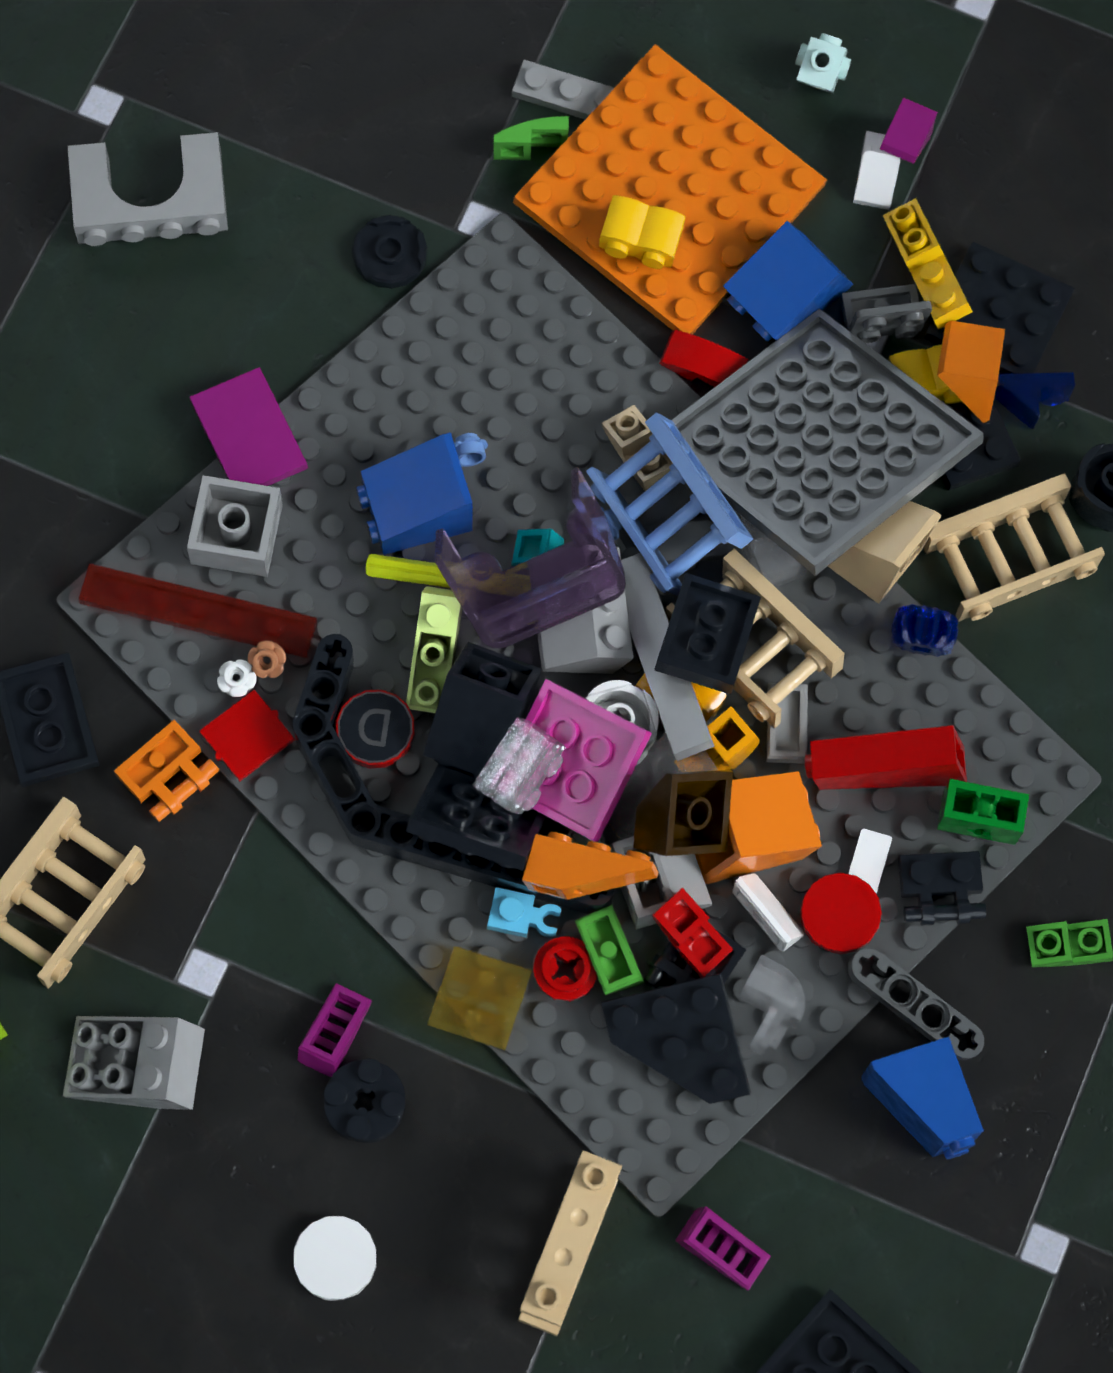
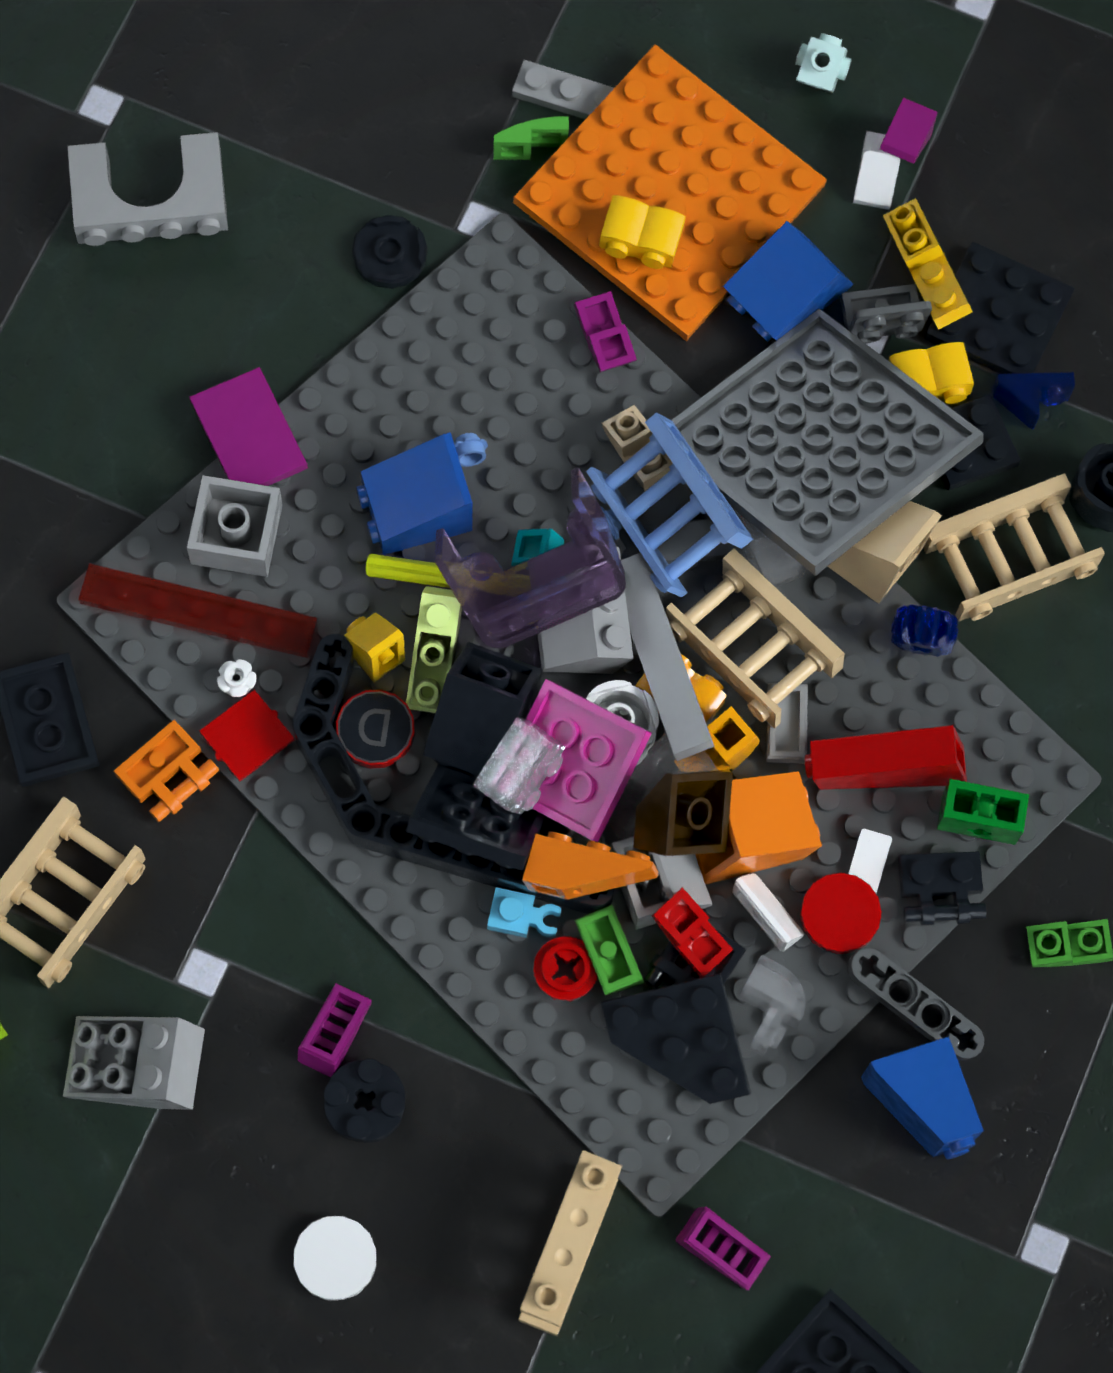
nougat plate [248,640,286,678] -> none
clear yellow slope [428,945,532,1050] -> none
black plate [654,573,761,695] -> none
red slope [659,330,748,387] -> none
orange slope [937,321,1005,423] -> none
none -> yellow slope [344,612,405,683]
none -> magenta slope [574,291,637,372]

